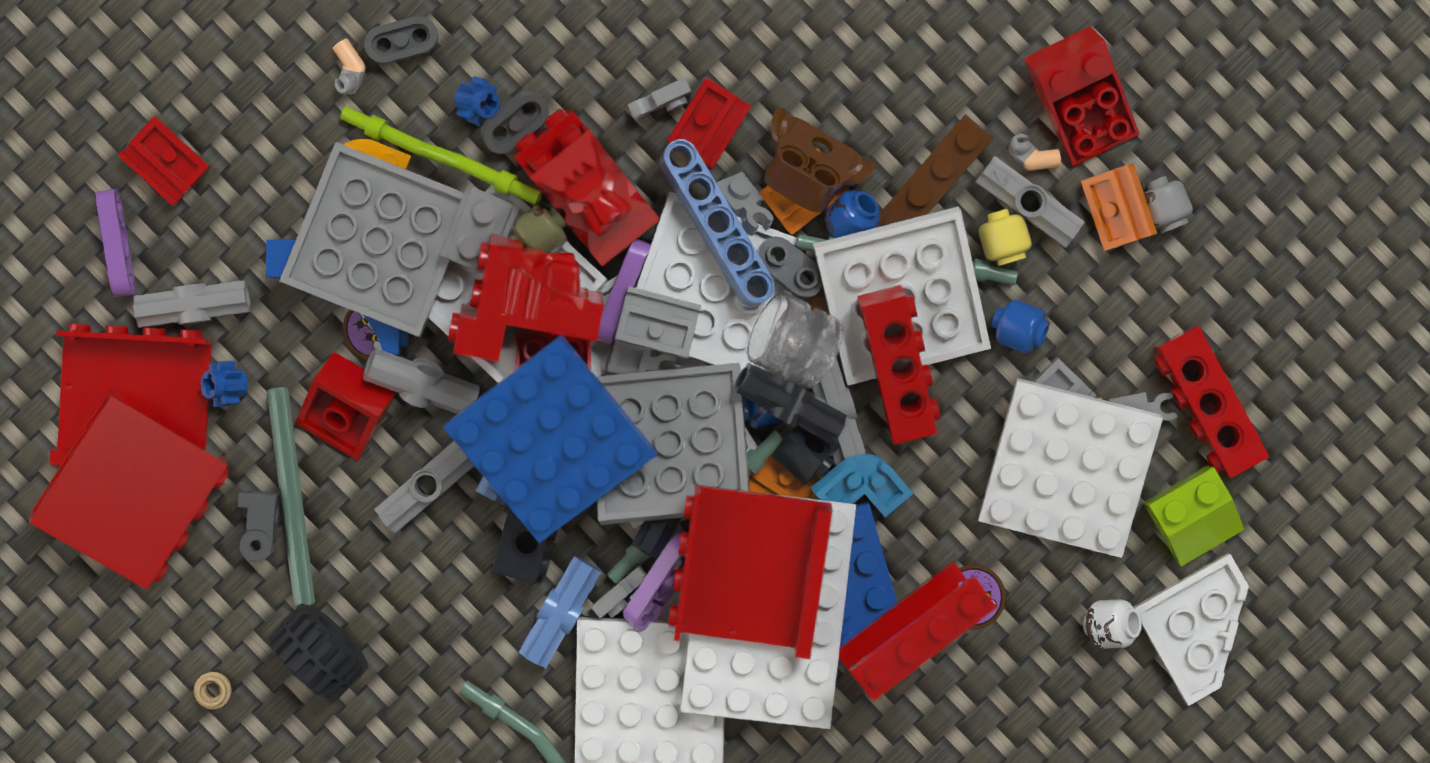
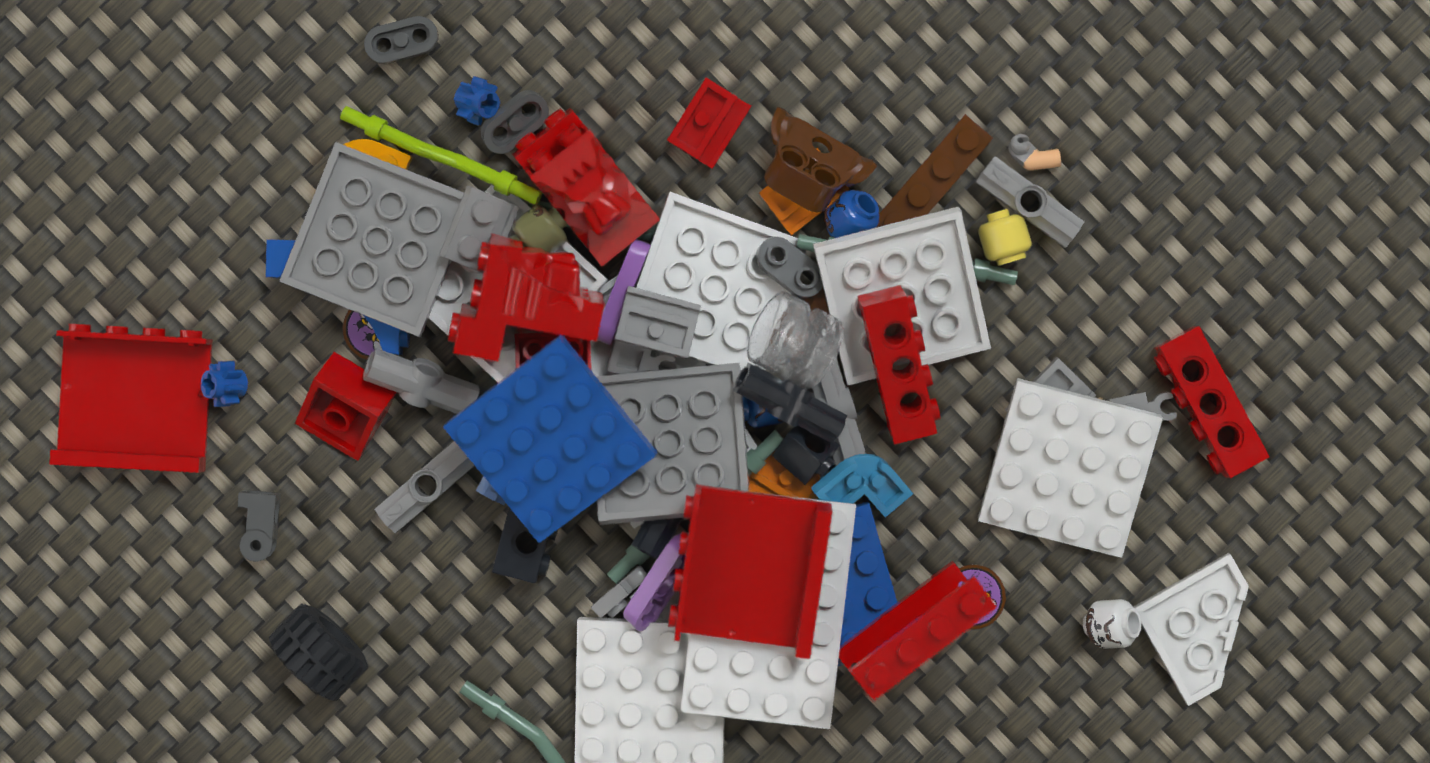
red panel [29,389,229,590] -> none
medium lavender beam [96,189,136,298] -> none
red plate [118,116,211,206] -> none
light grey piece [133,280,251,328] -> none
tan plate [194,672,232,709] -> none
sand green axle [267,387,315,607] -> none
arm [332,38,366,95] -> none
medium blue piece [519,555,602,668] -> none
light grey plate [628,77,691,120] -> none
medium blue beam [660,140,775,307] -> none
light grey plate [716,172,774,236] -> none
blue head [991,300,1050,353] -> none
red slope [1023,26,1140,166] -> none
orange plate [1081,163,1157,251] -> none
lime slope [1143,466,1245,567] -> none
light grey head [1144,176,1193,234] -> none

